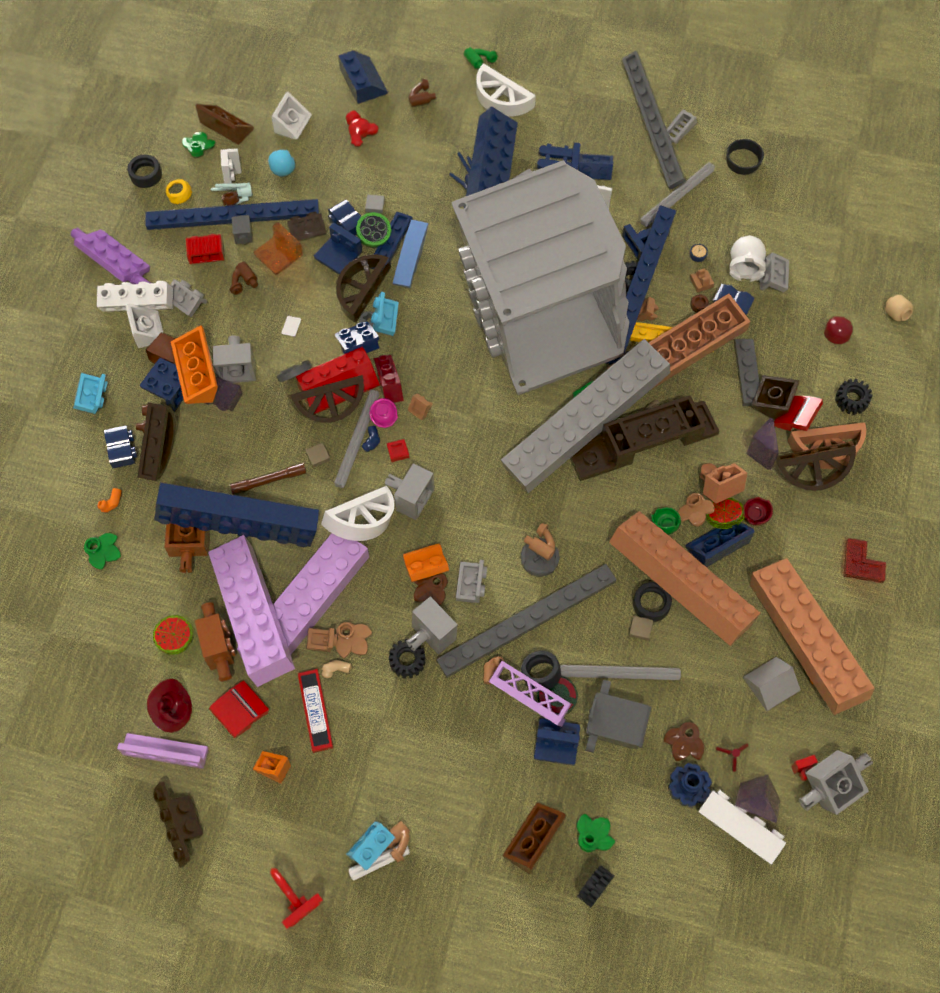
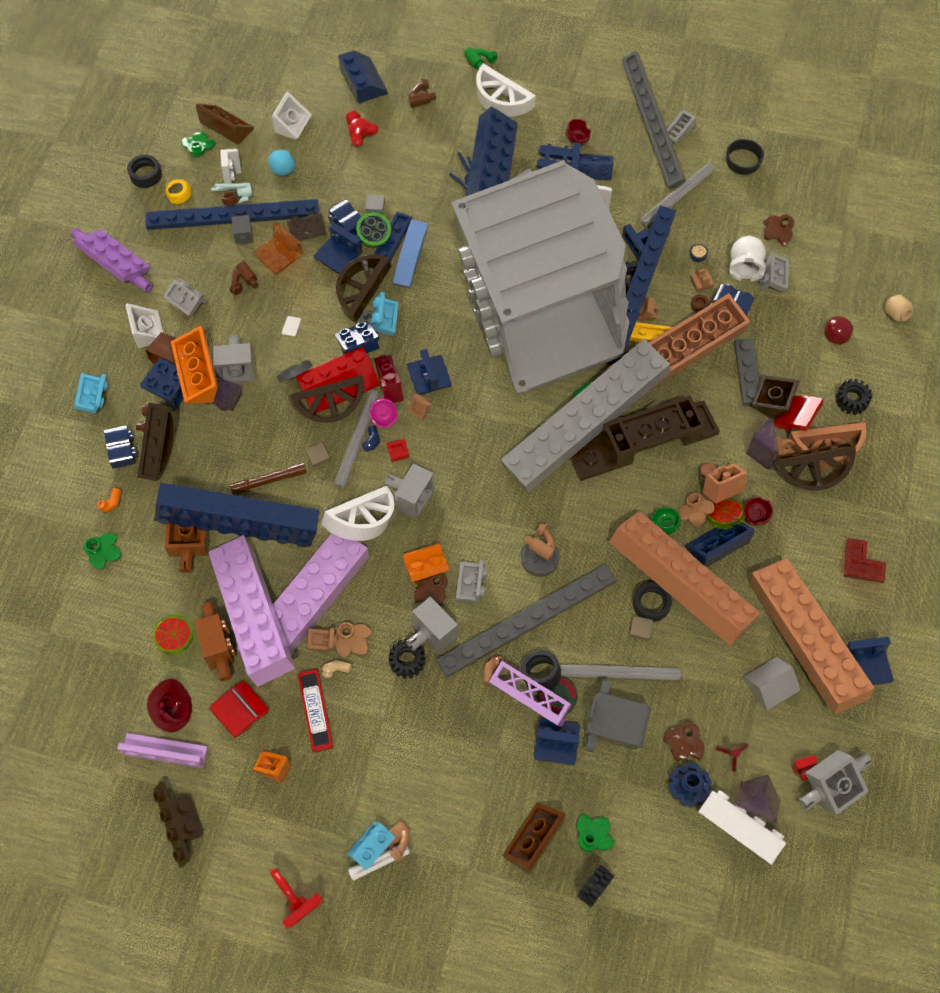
white brick [97,281,173,312] -> none
red brick [186,234,225,264] -> none
none -> dark blue bracket [407,349,452,395]
none -> dark red hair [566,118,591,145]
none -> reddish brown plate [763,215,794,246]
none -> medium nougat tile [772,437,795,457]
none -> dark blue bracket [846,636,894,685]

